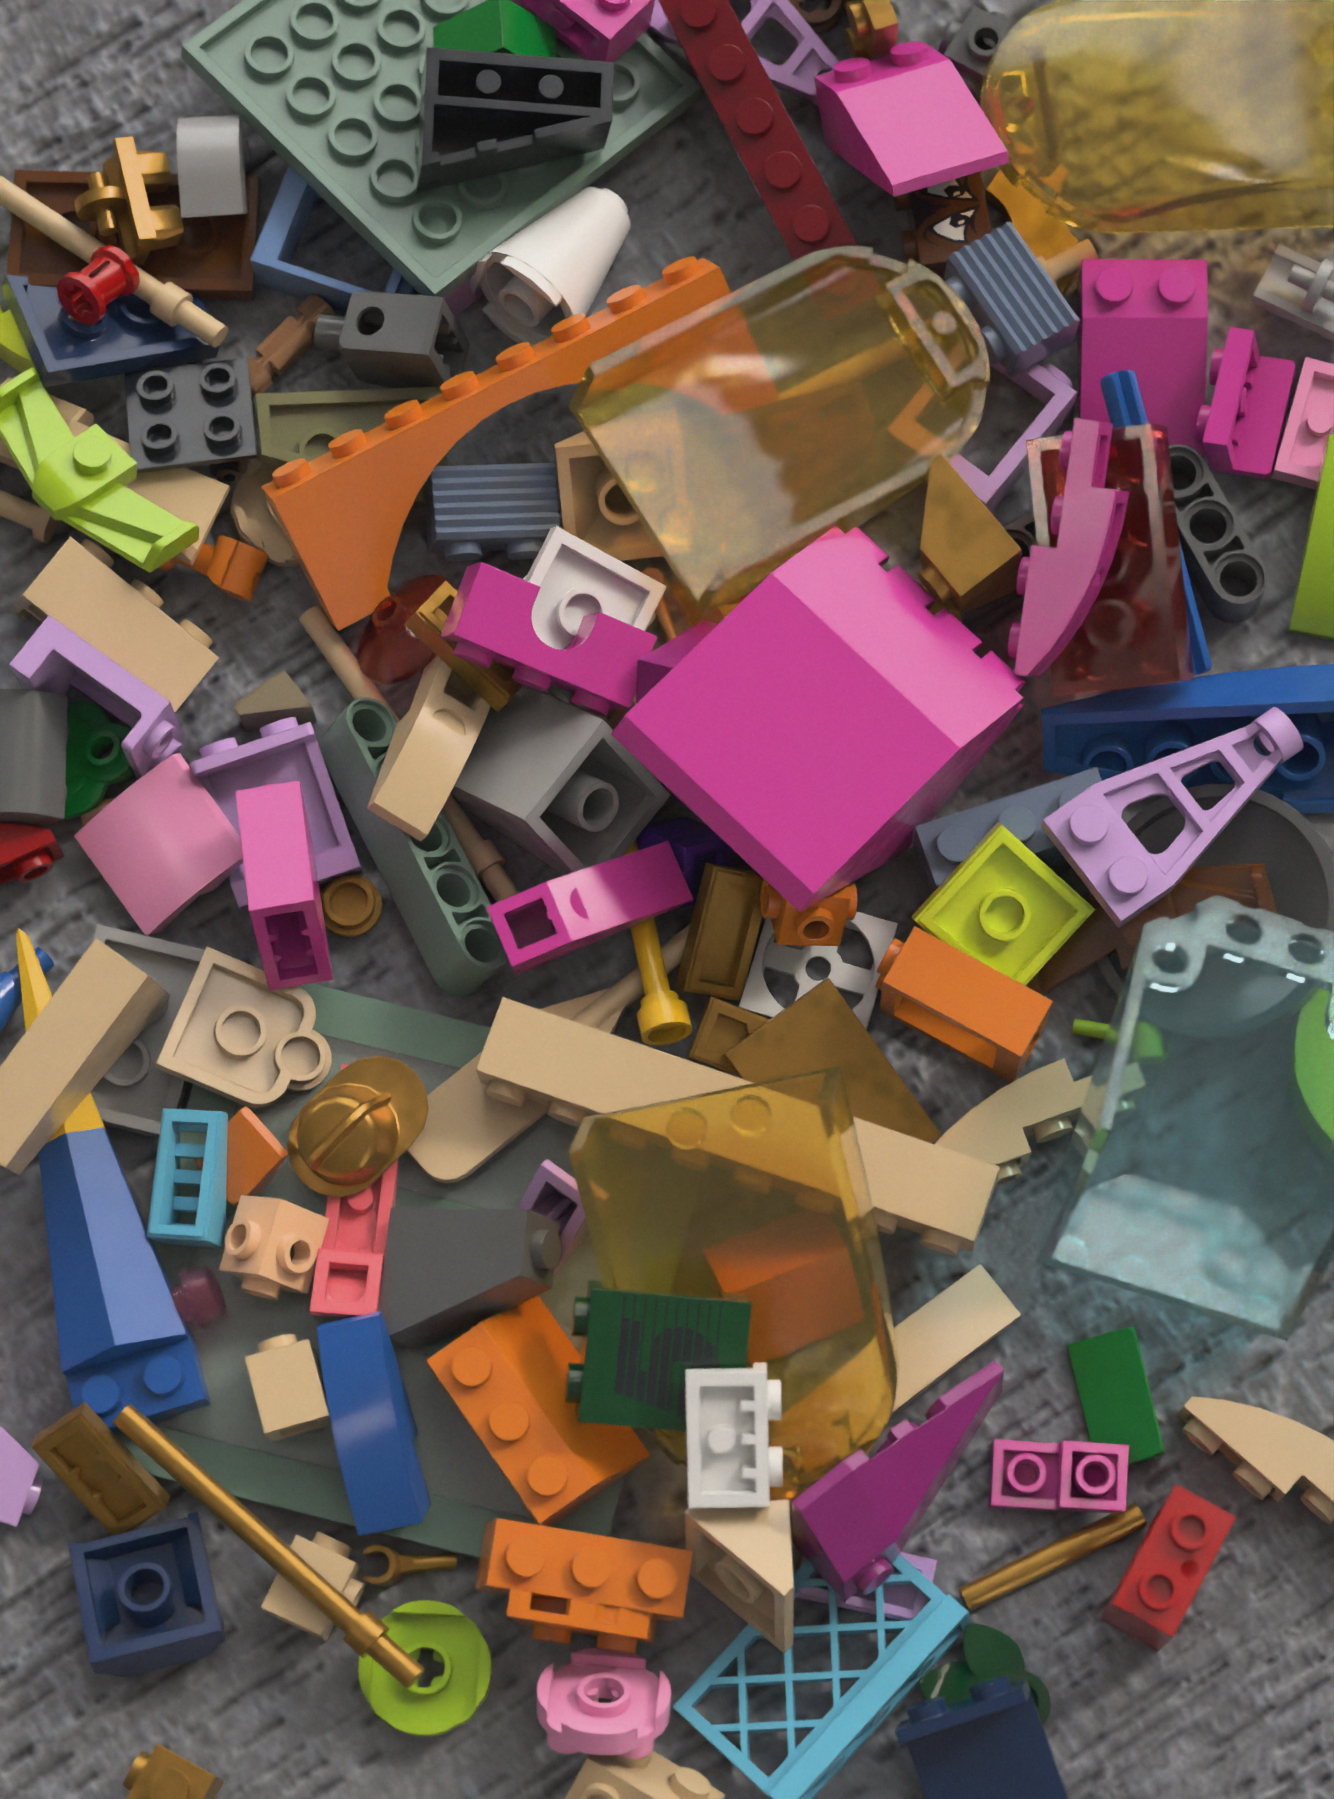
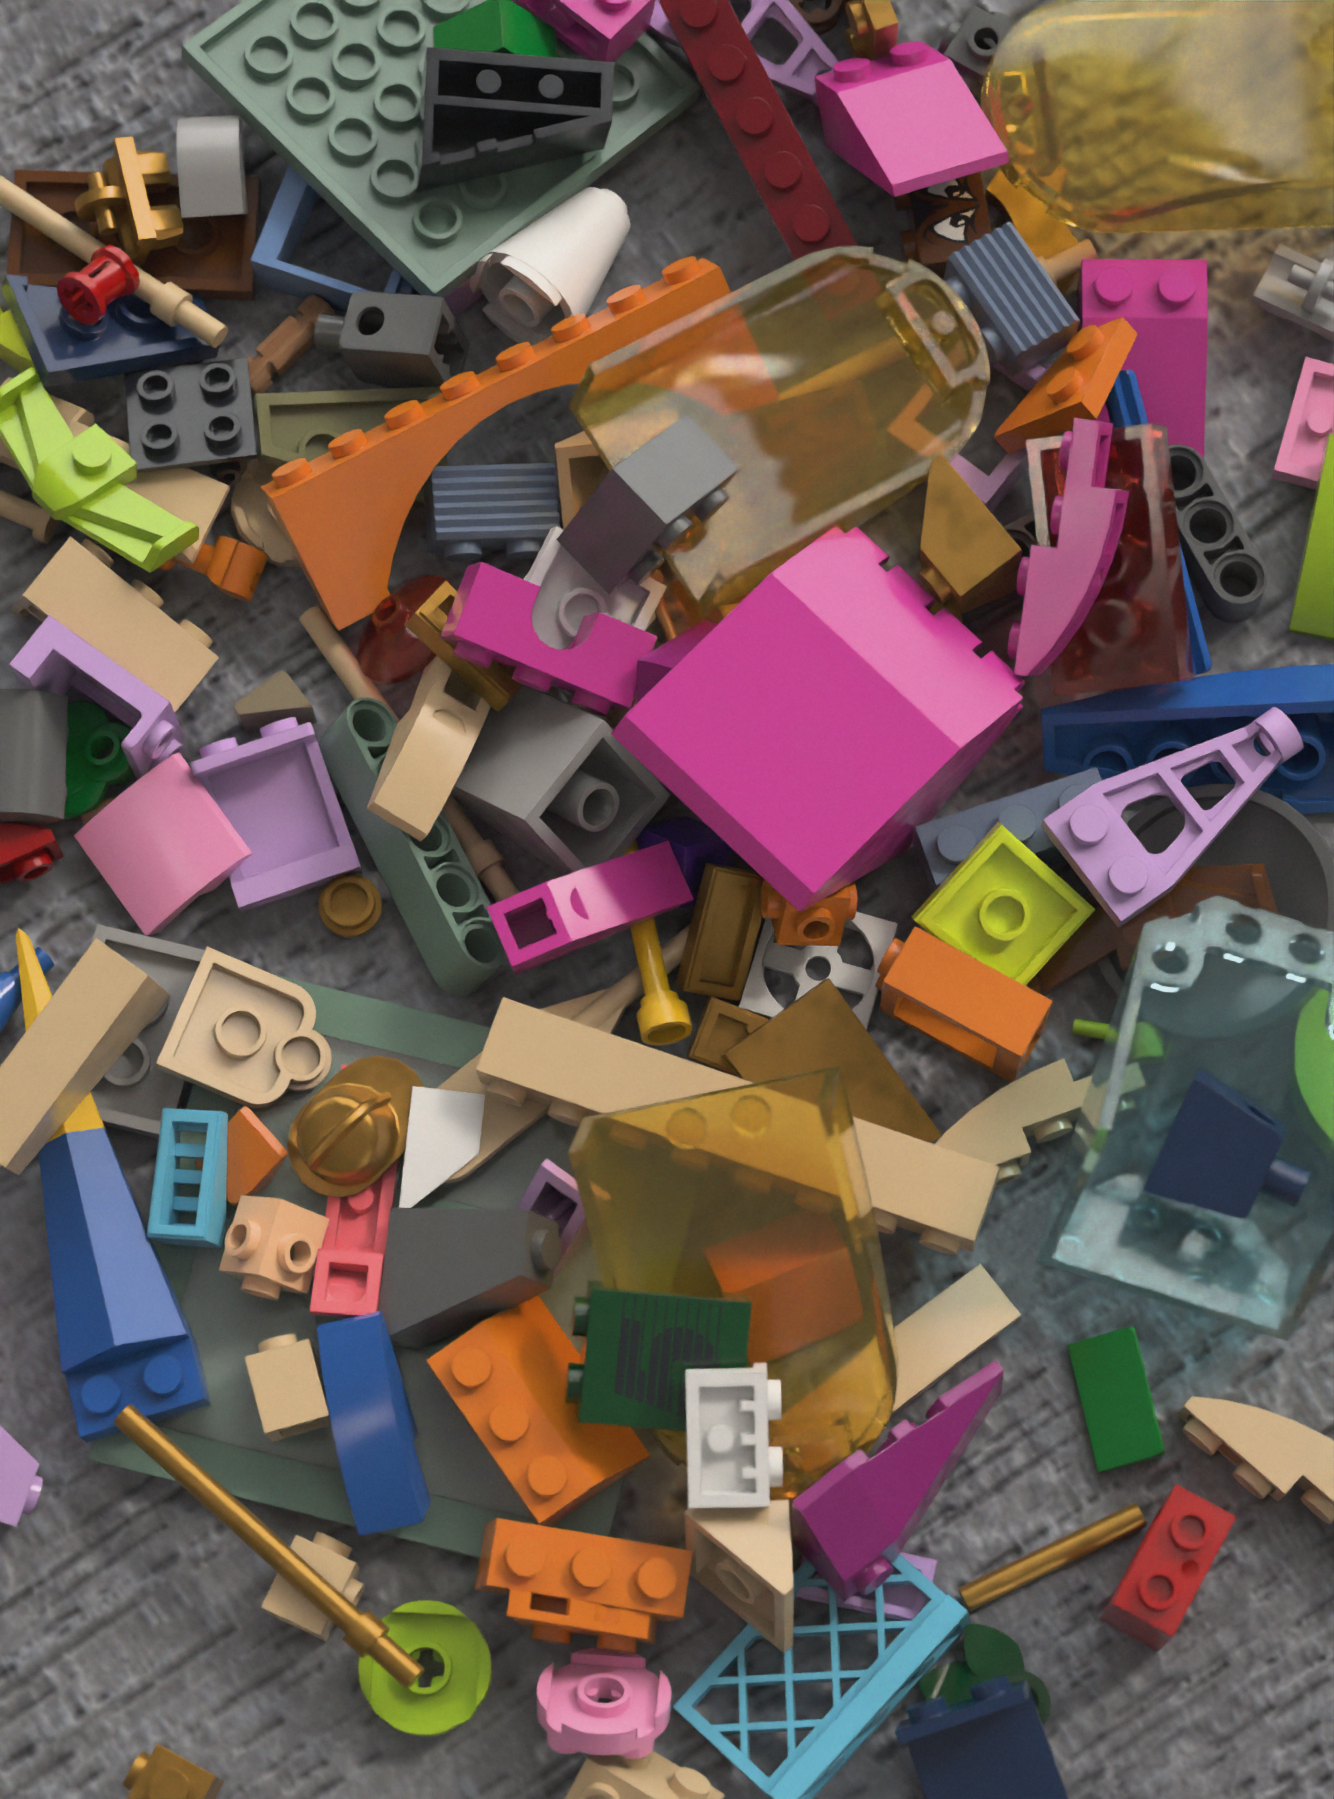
pearl gold plate [31,1402,170,1536] -> none
dark blue slope [68,1512,225,1677] -> none
clear pink plate [171,1266,226,1329] -> none
slope [235,781,333,990] -> none
pearl gold hand [362,1544,457,1587] -> none
dark pink slope [988,1439,1129,1513] -> none
dark pink bracket [1196,327,1296,479] -> none
none -> white sticker [399,1086,485,1208]
none -> dark grey brick [556,413,740,595]
none -> orange wing [994,316,1138,454]
none -> dark blue torso [1143,1068,1311,1219]

